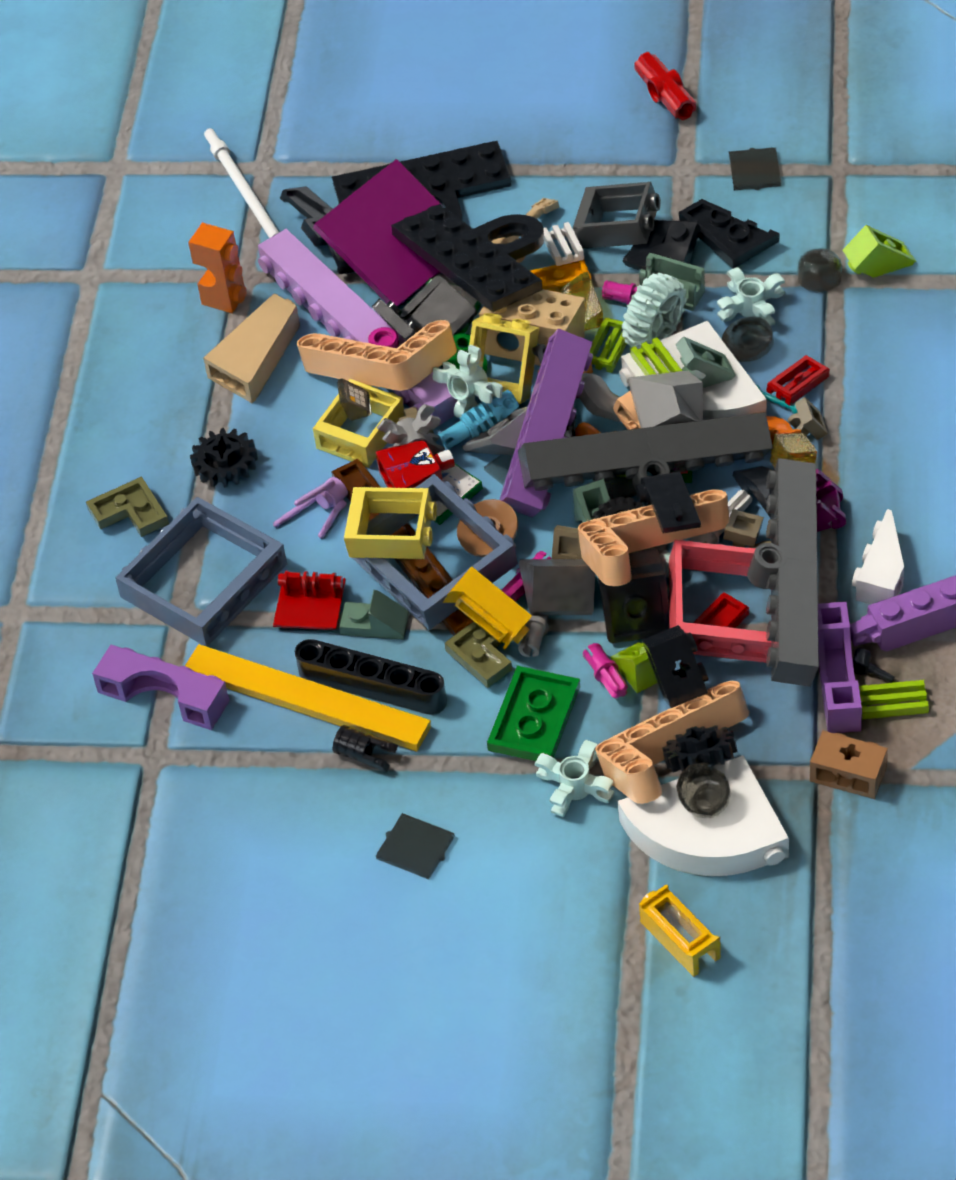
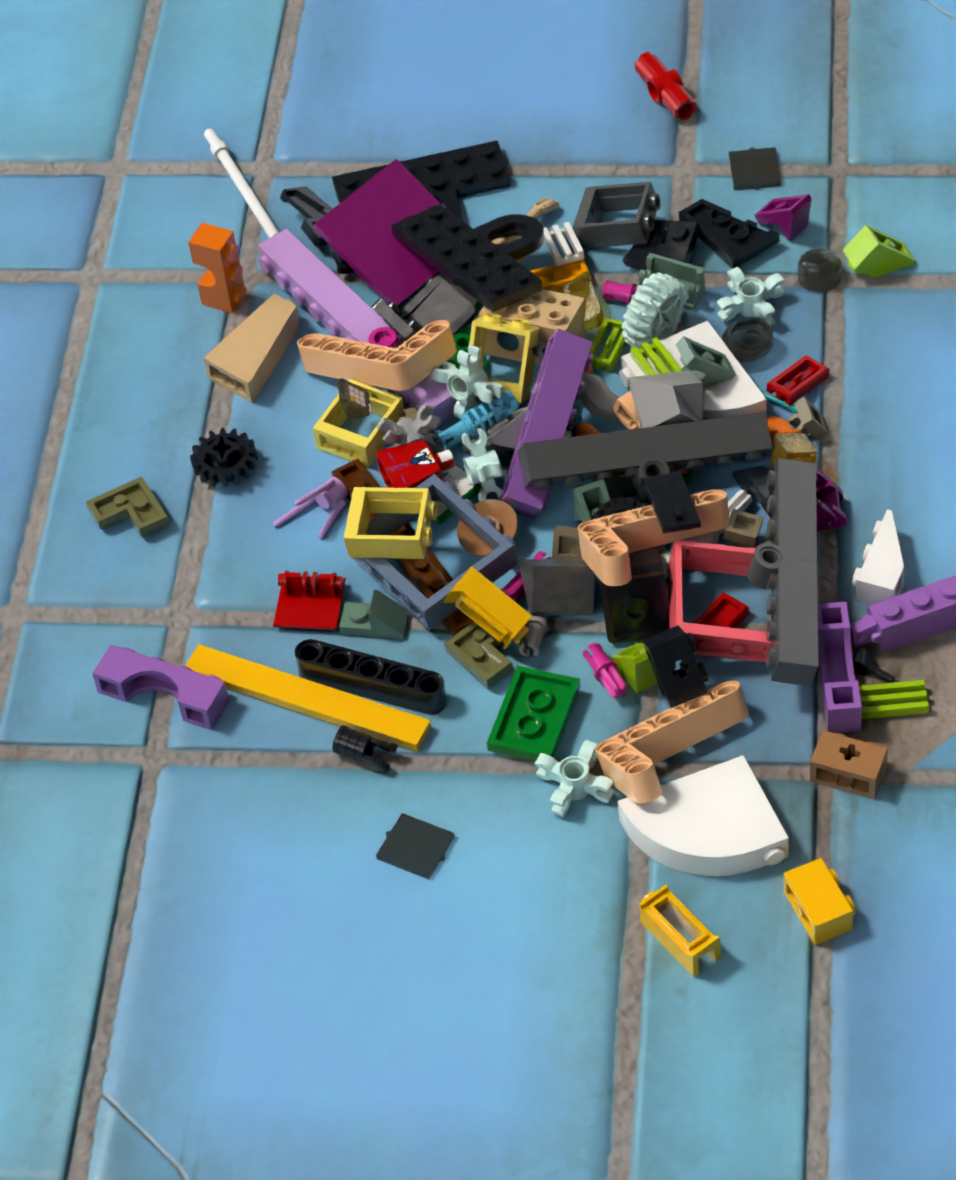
sand blue window [115,497,287,647] -> none
black gear [662,725,738,774] -> none
clear smoke hair [676,762,732,819] -> none
none -> light aqua pin [461,428,503,501]
none -> magenta slope [754,194,812,241]
none -> yellow brick [783,858,856,945]

